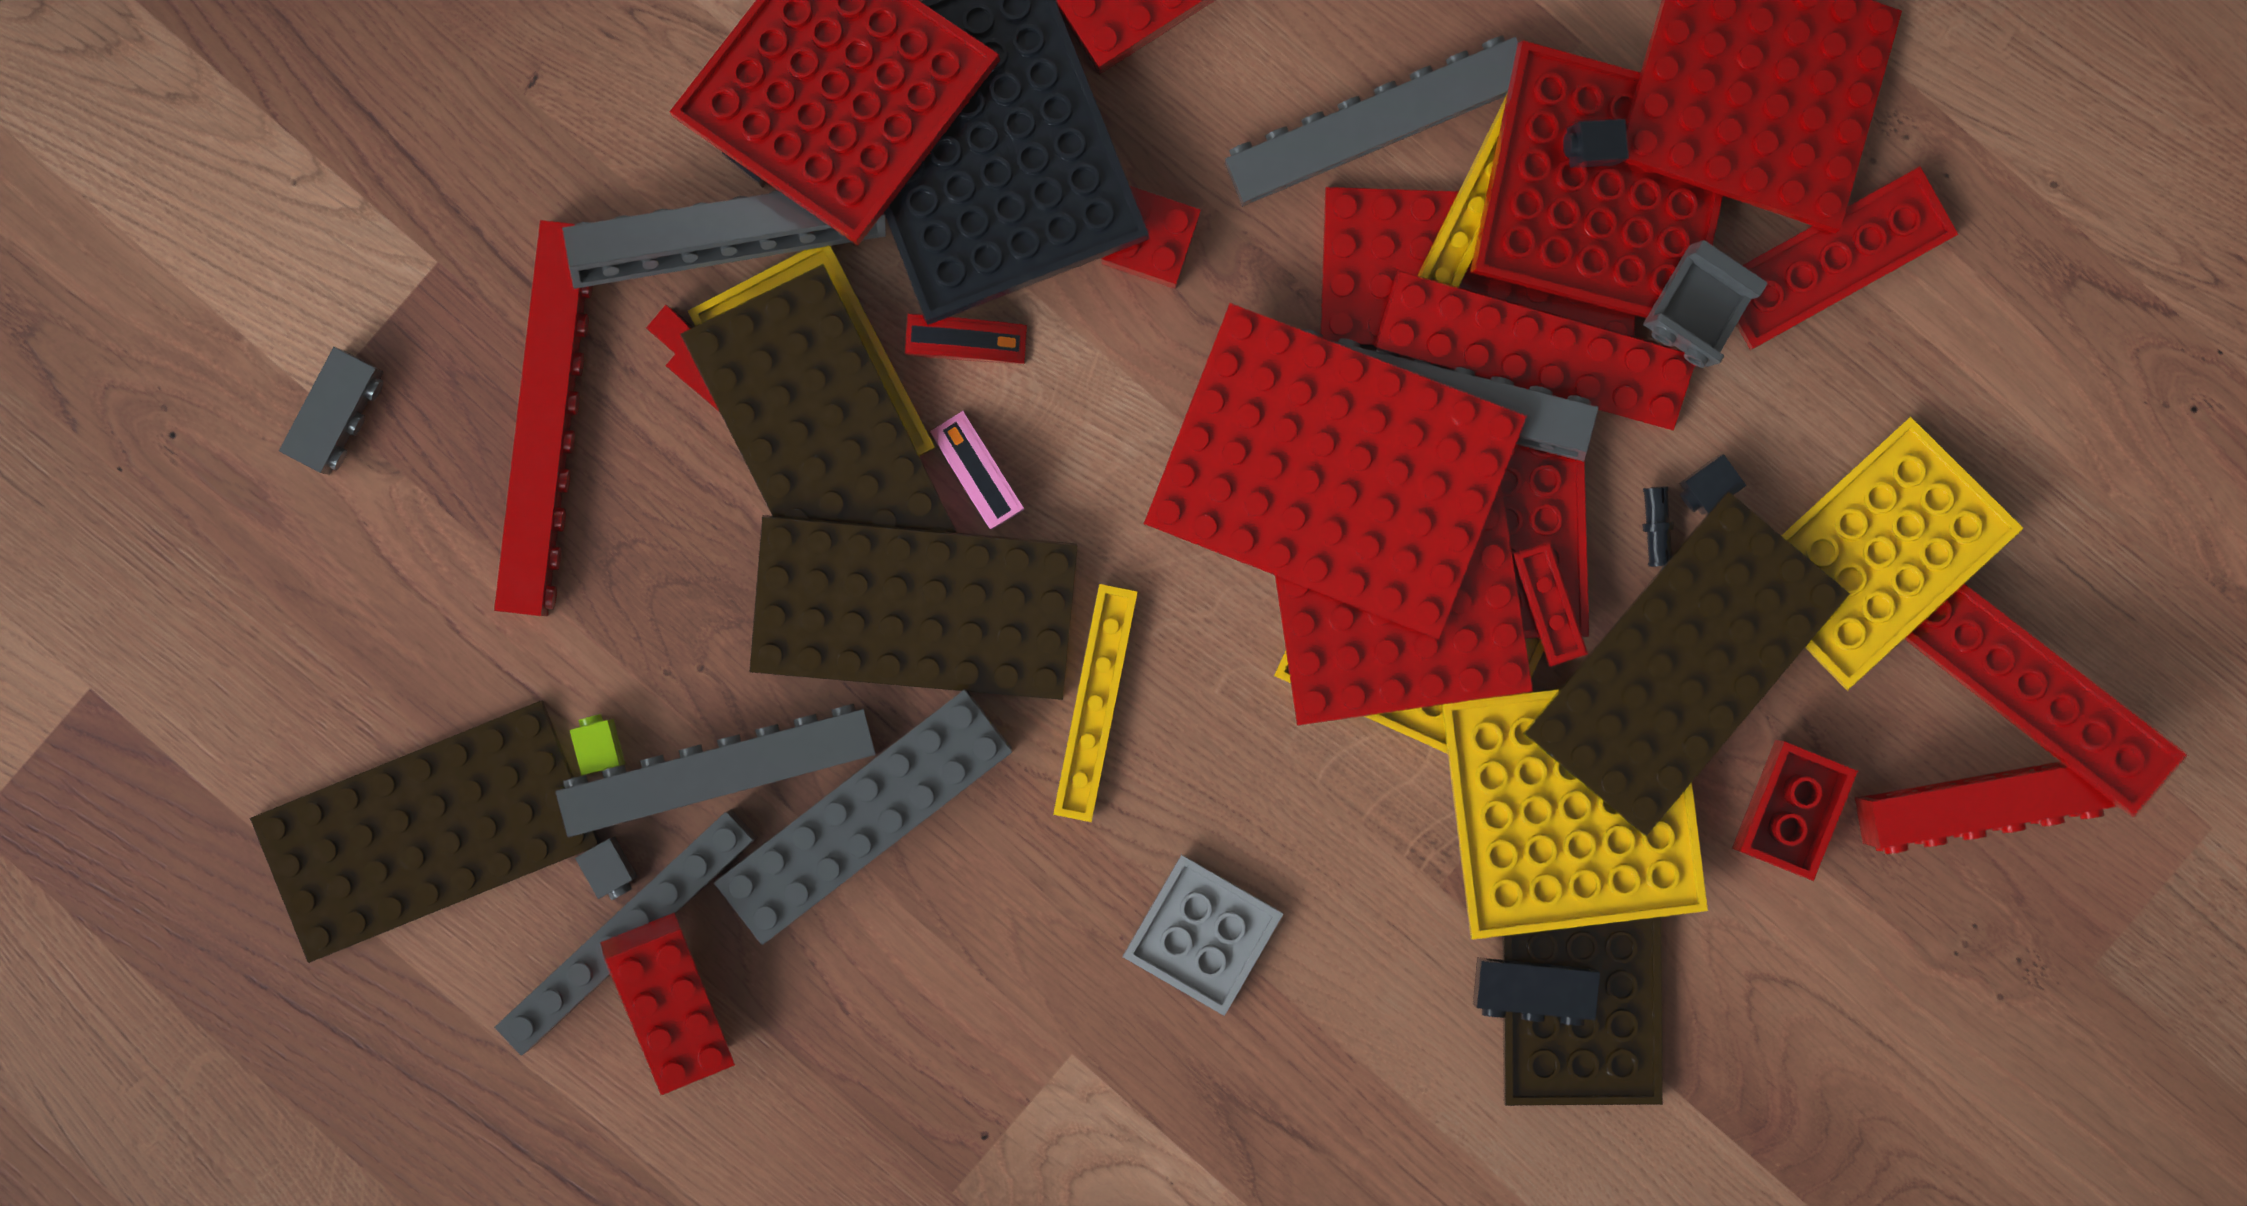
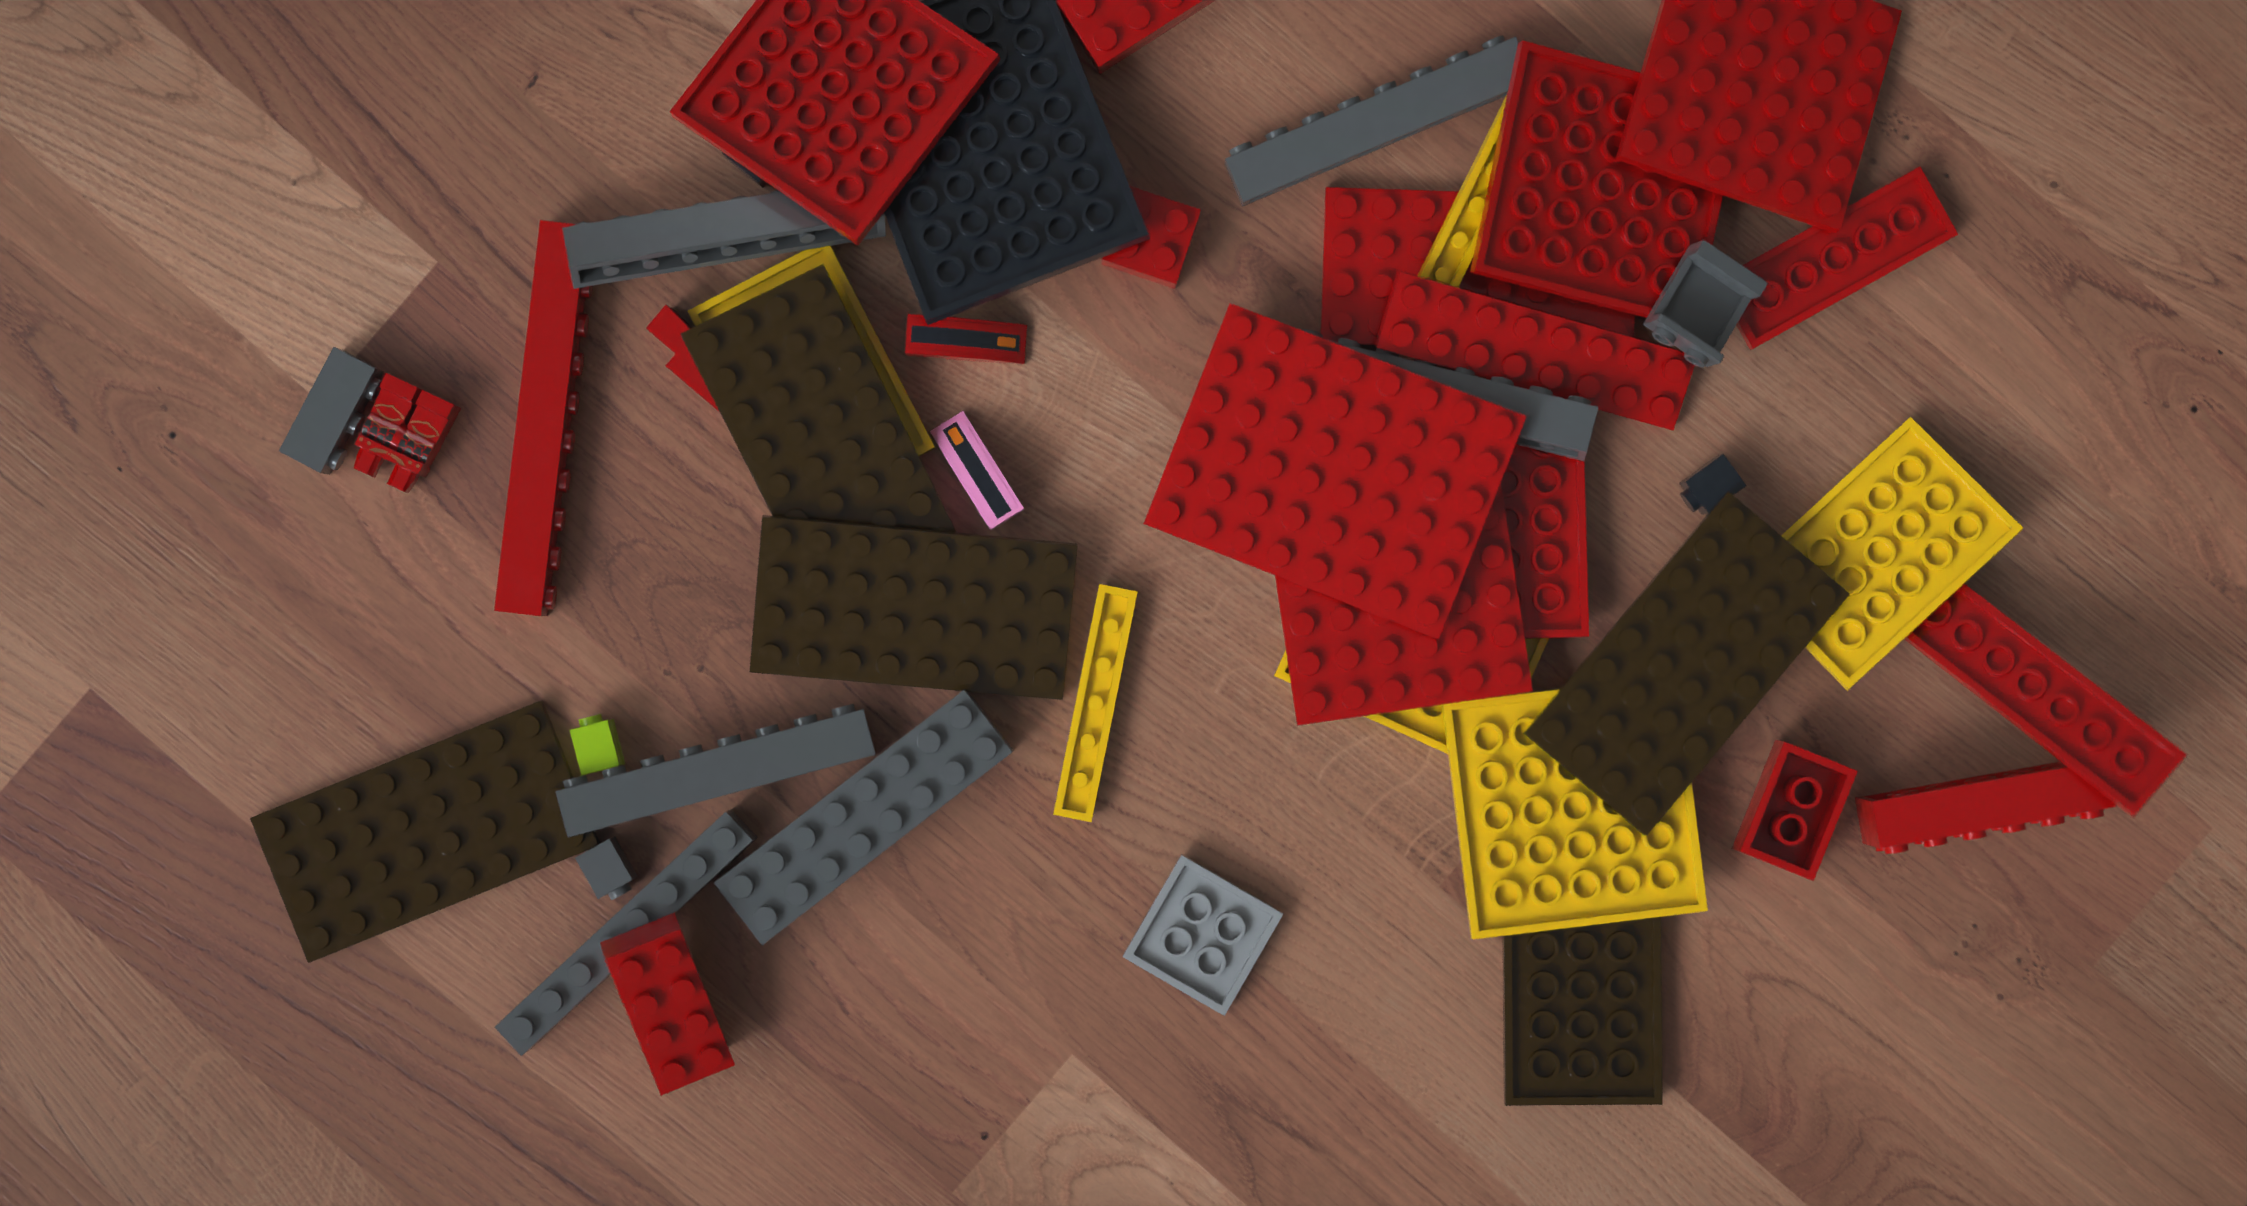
black brick [1473,957,1600,1026] -> none
red tile [1512,541,1588,667] -> none
black brick [1563,119,1629,168] -> none
black pin [1642,486,1674,567] -> none
none -> red hips [353,372,461,493]

